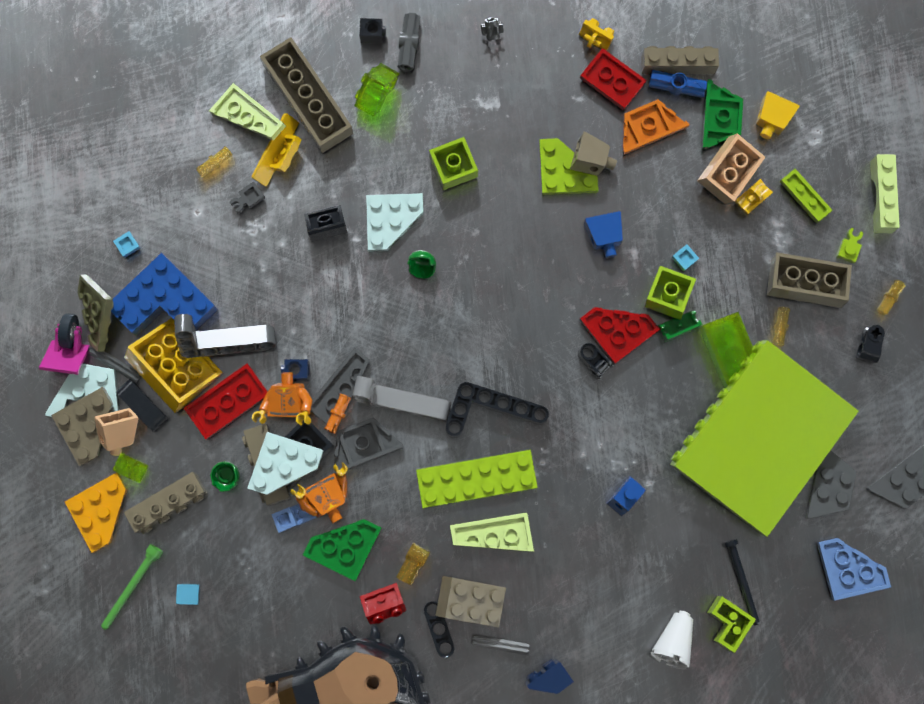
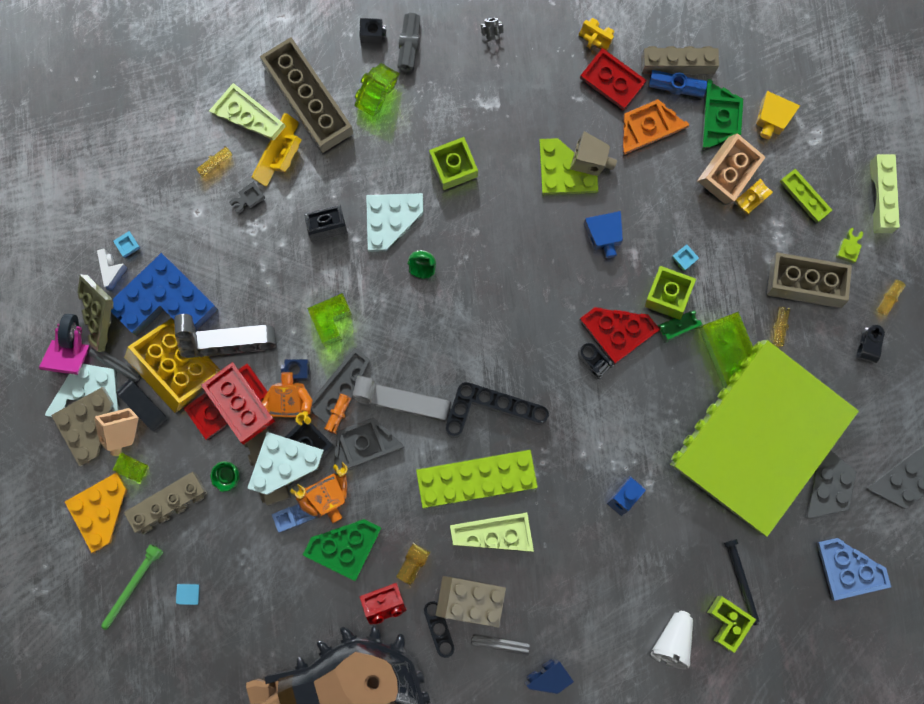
none -> white slope [97,249,127,291]
none -> plate [201,362,275,445]
none -> clear neon green brick [307,293,352,347]

